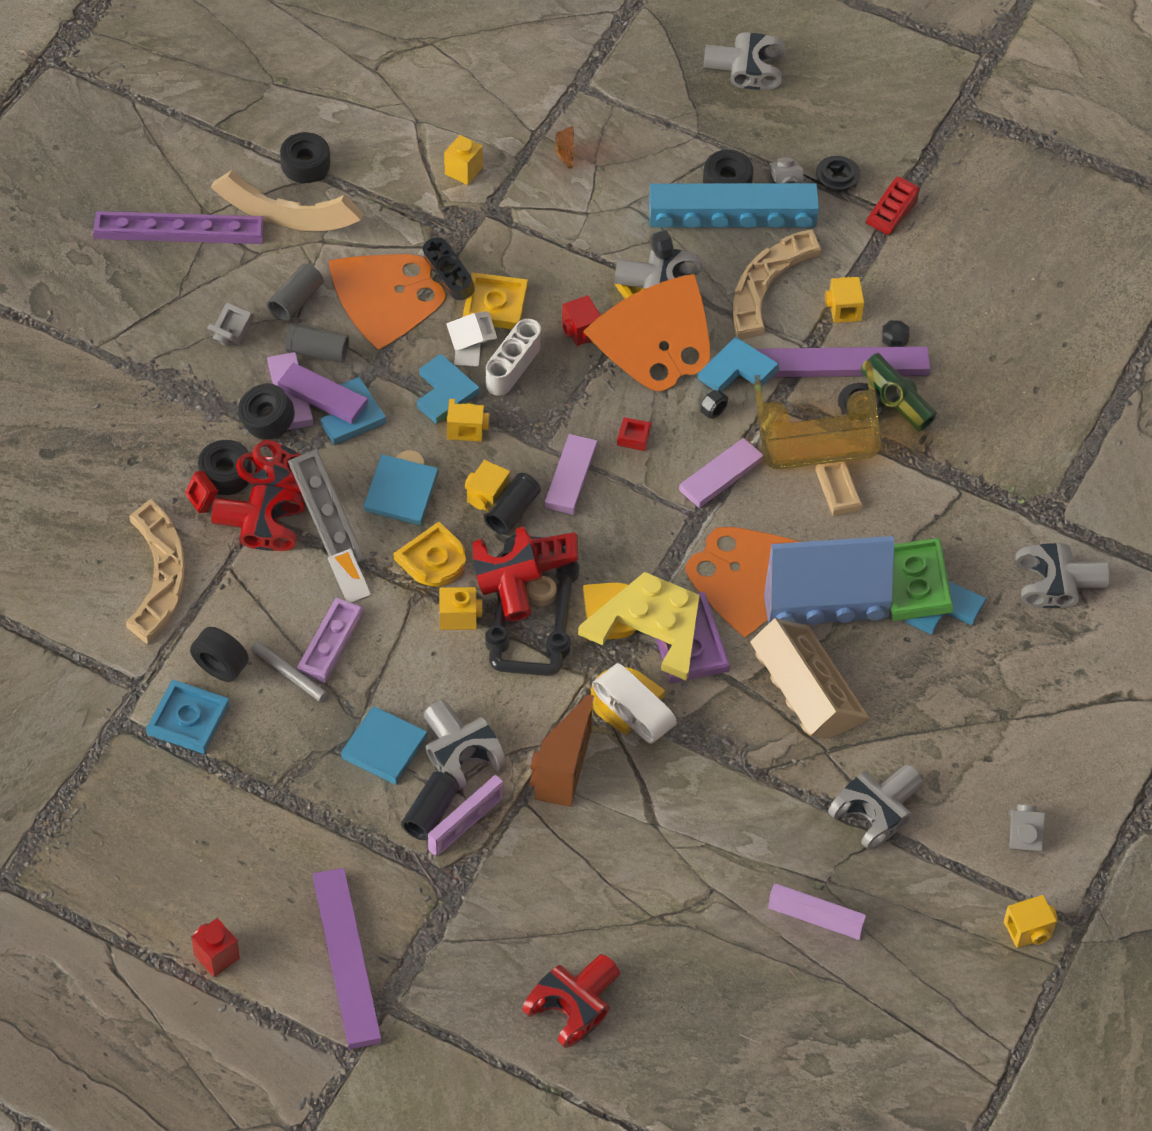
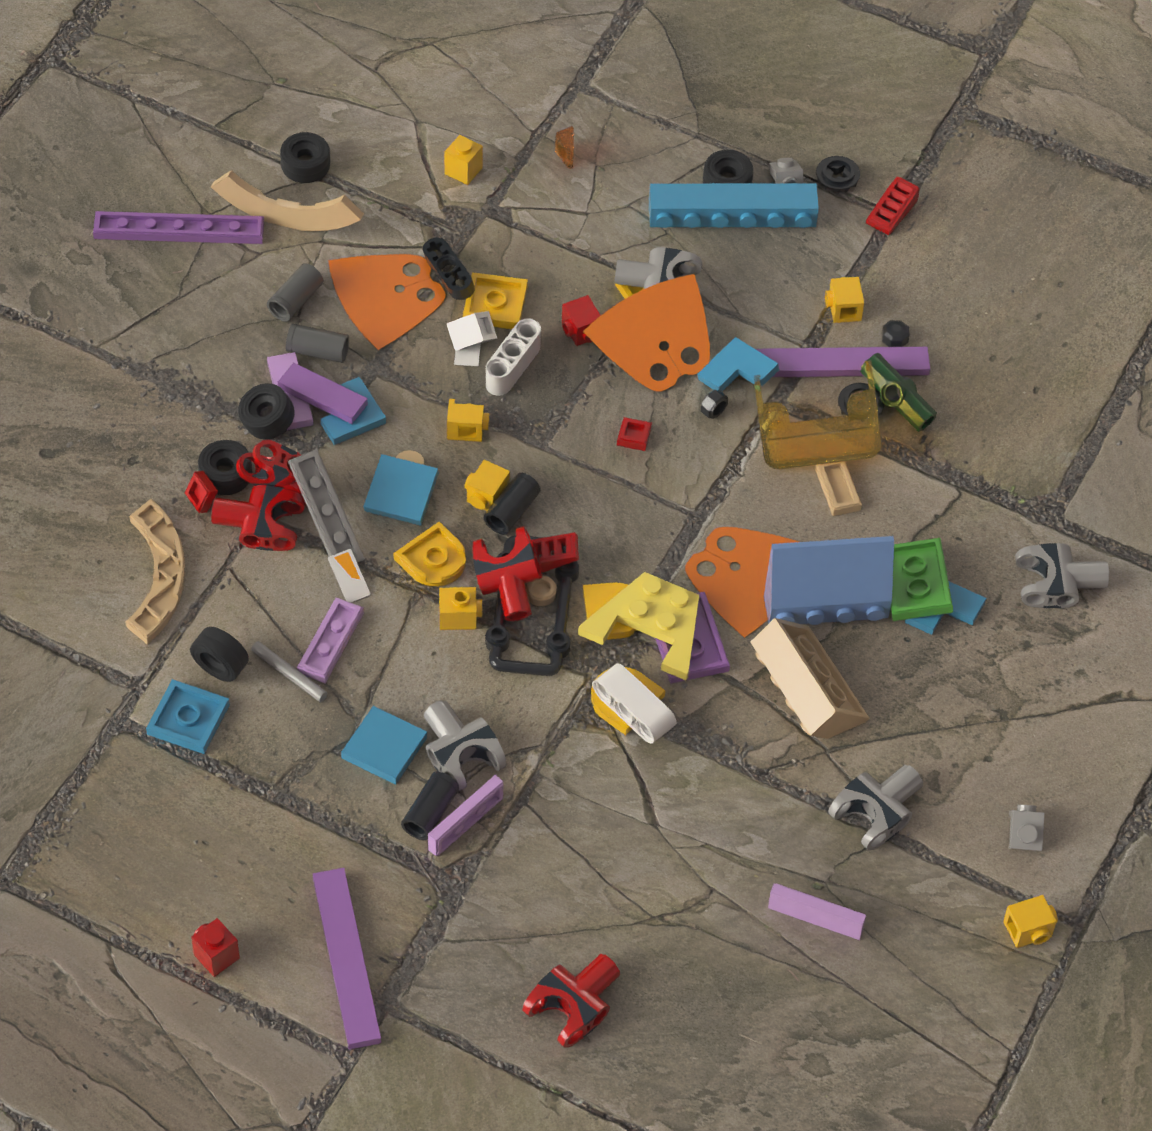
light grey bracket [207,302,254,346] -> none
dark azure tile [417,354,479,424] -> none
dark orange slope [530,694,594,807] -> none
lavender tile [545,434,597,515] -> none
black tile [651,231,673,259] -> none
lavender tile [679,438,764,508] -> none
light grey connector [703,32,785,90] -> none
tan tile [732,229,821,339] -> none

